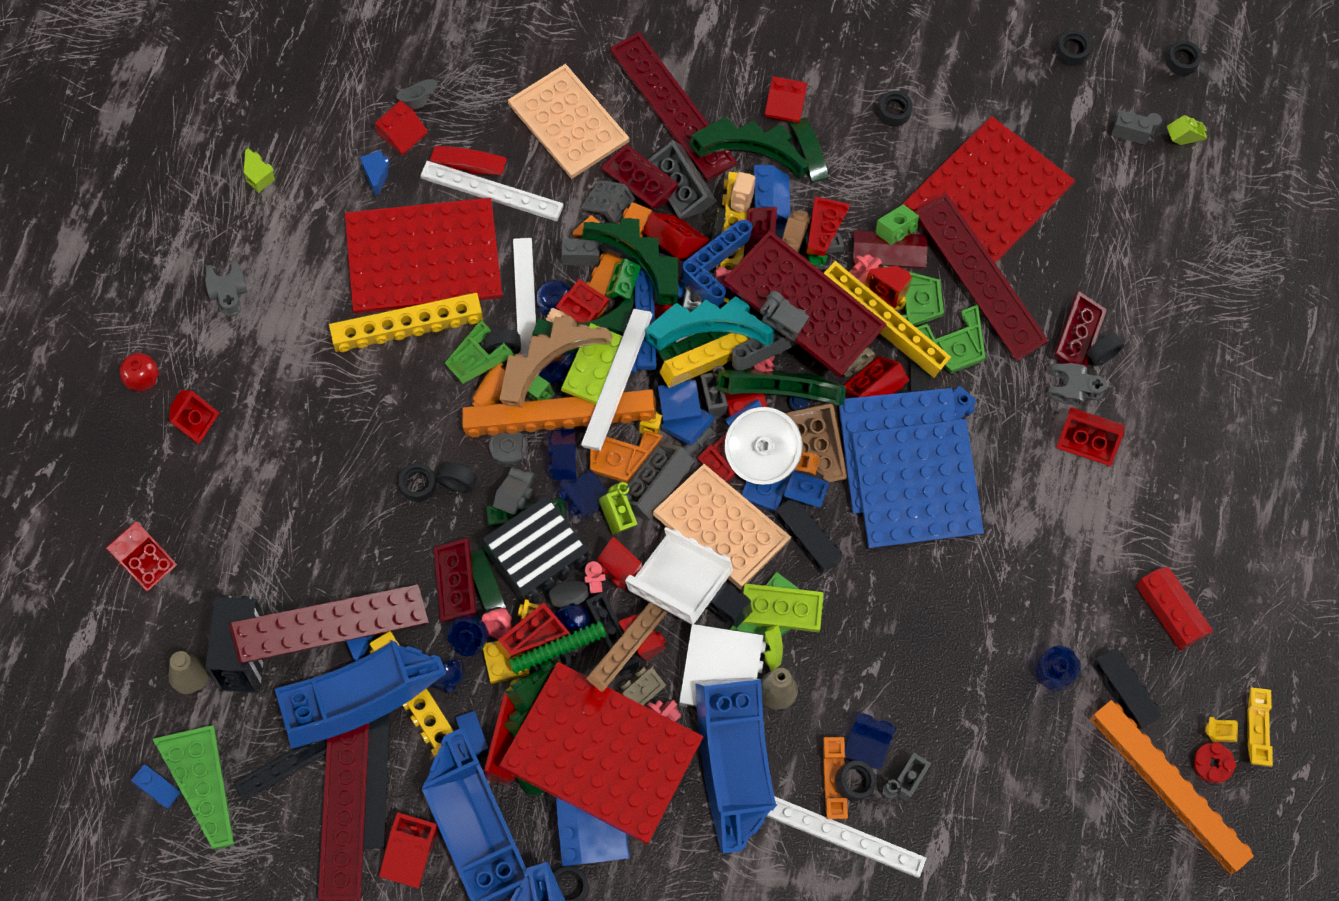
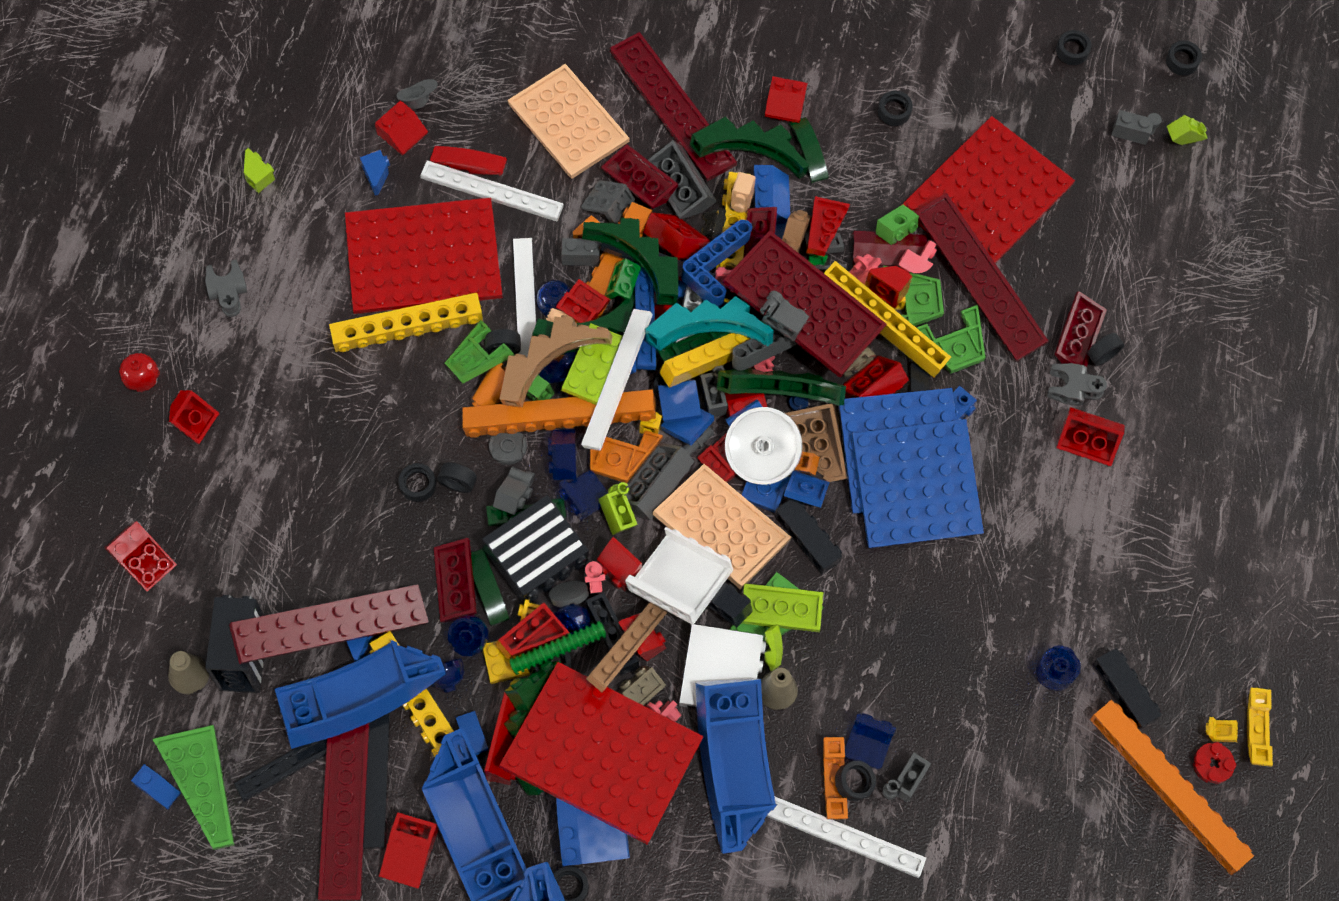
coral hat [482,608,512,640] -> none
red slope [1136,567,1214,651] -> none
none -> coral brick [897,241,937,273]

